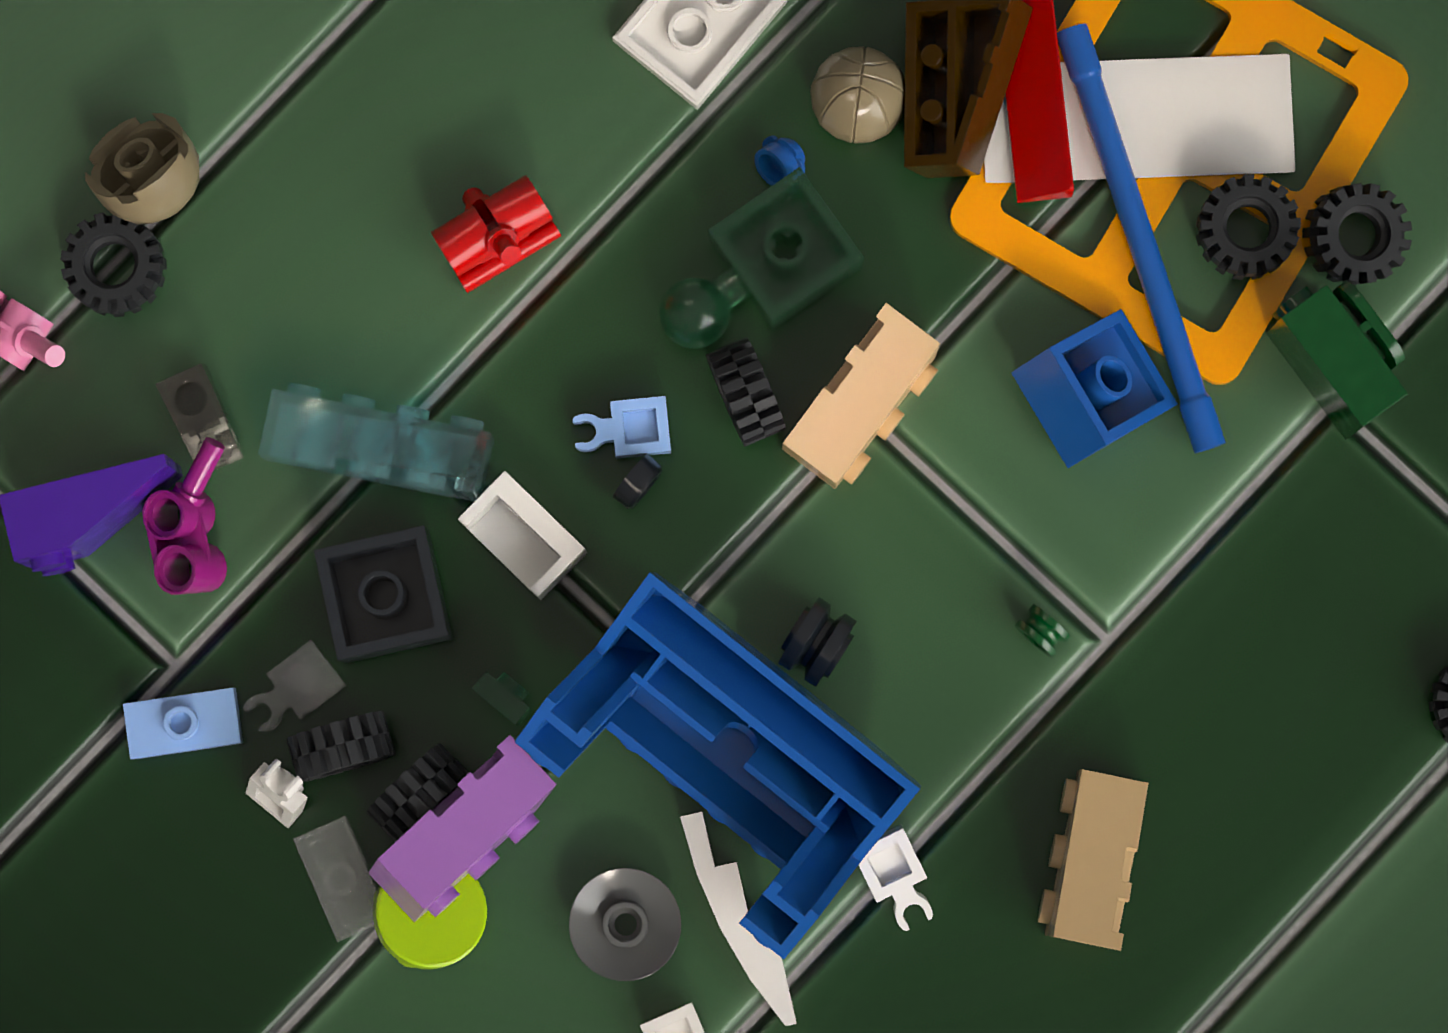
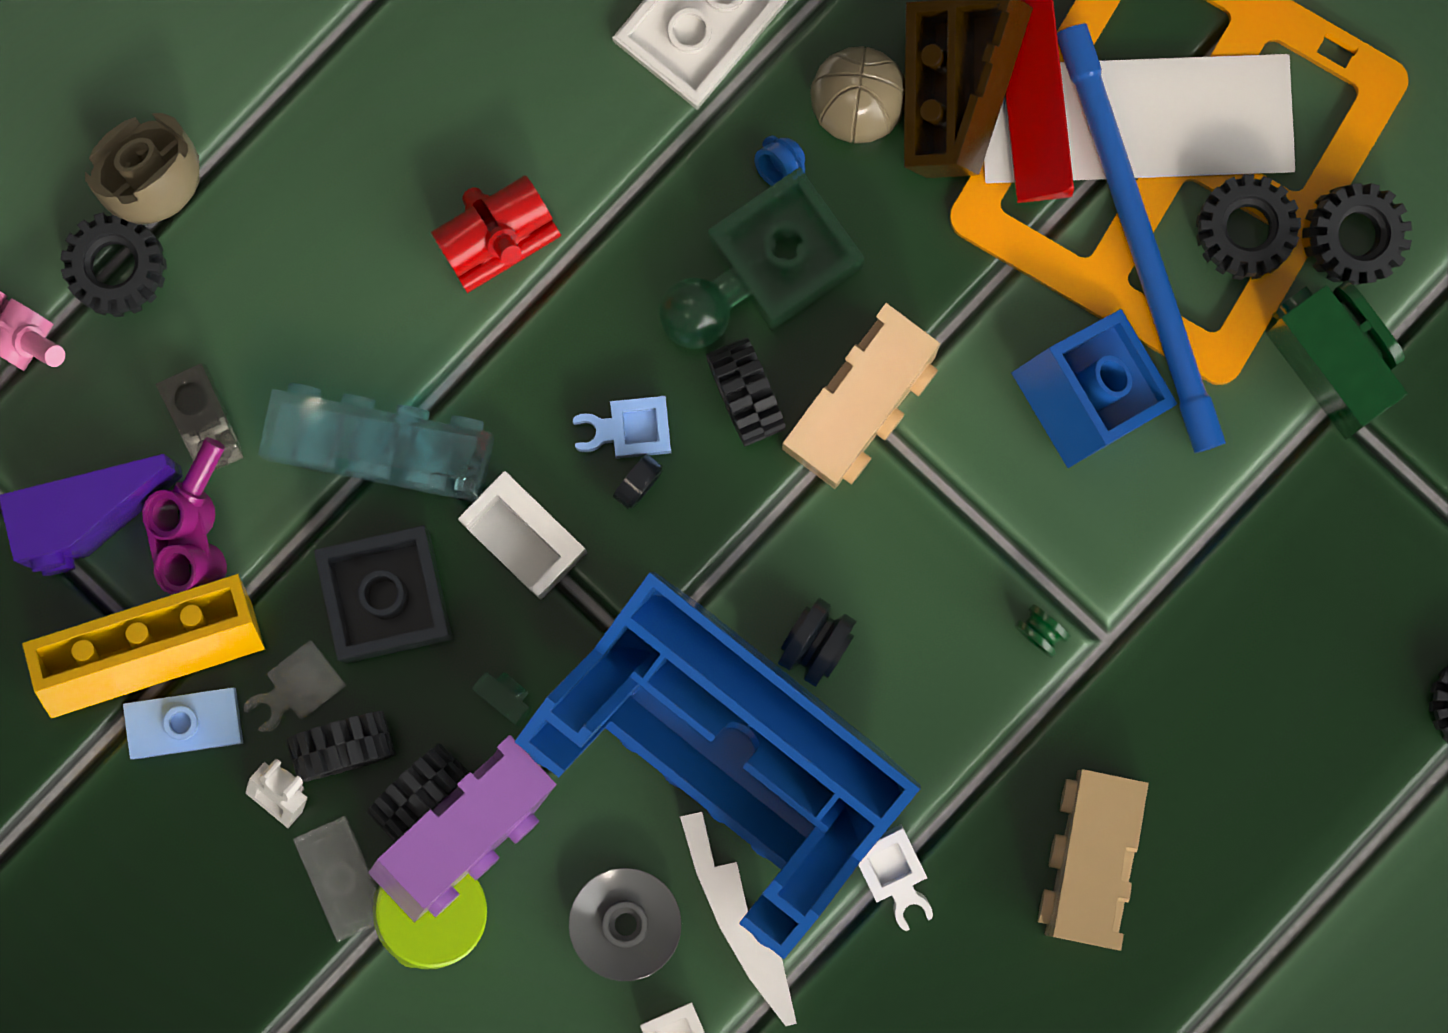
none -> yellow brick [22,574,265,718]

